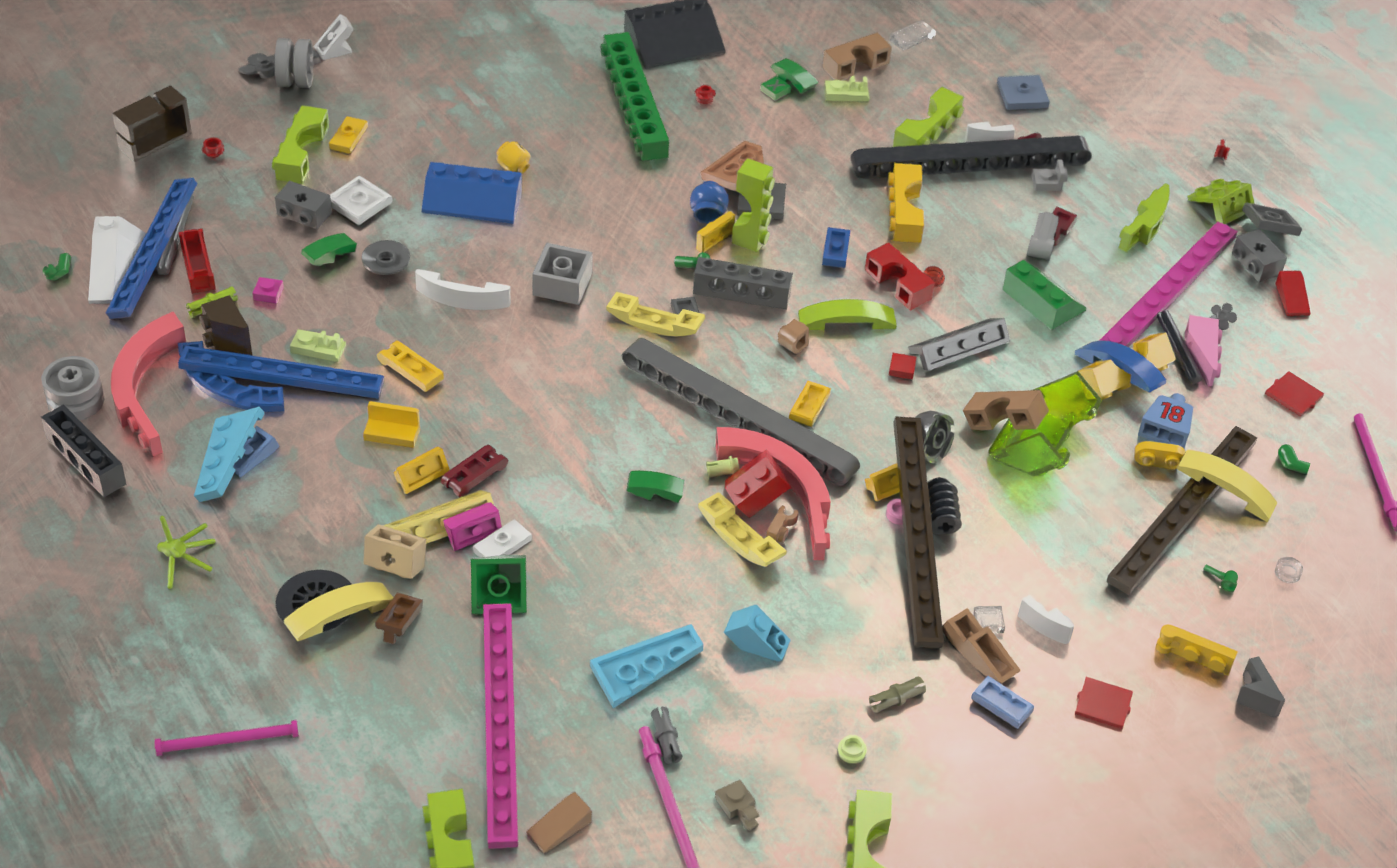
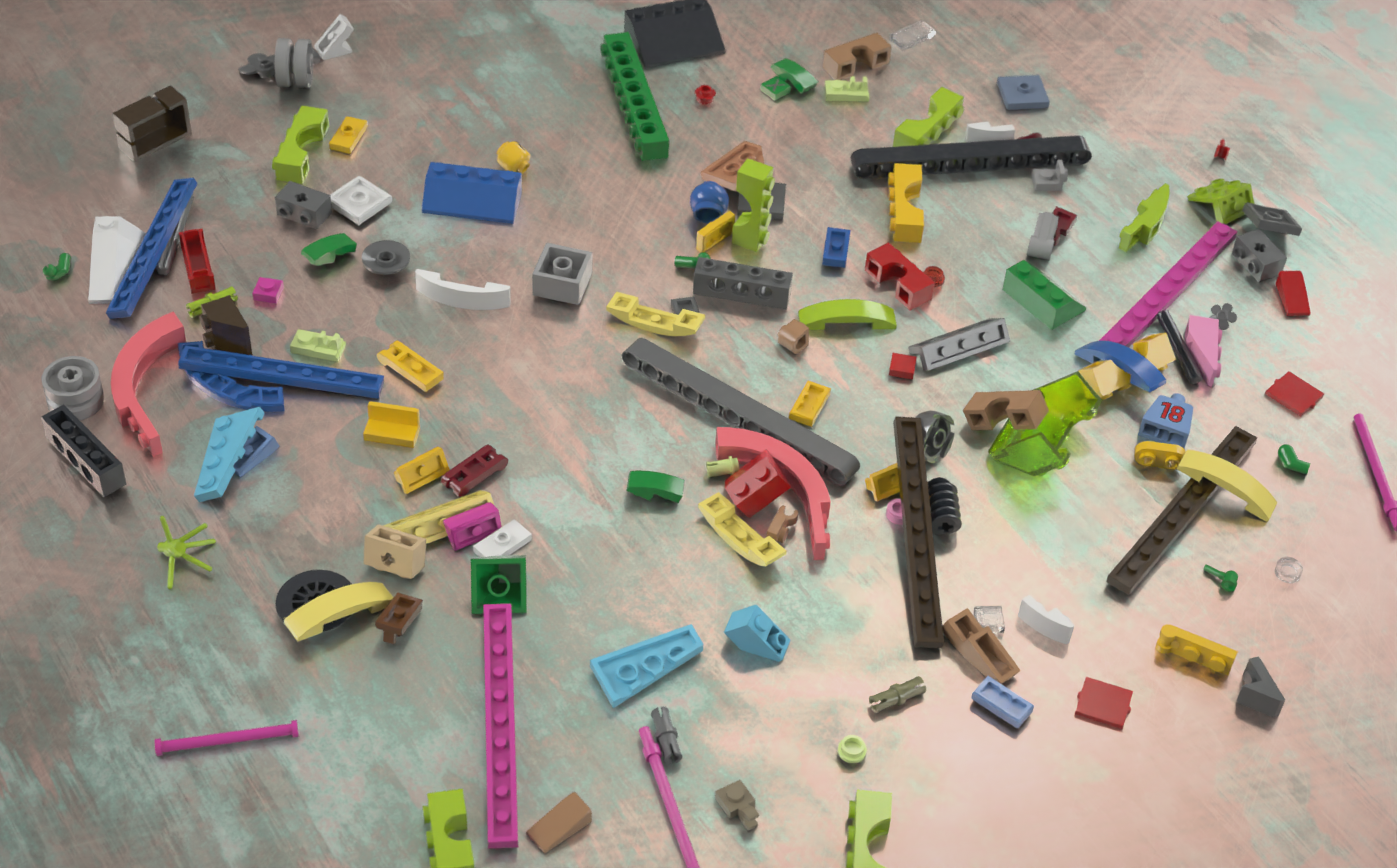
red plate [202,137,224,158] -> none

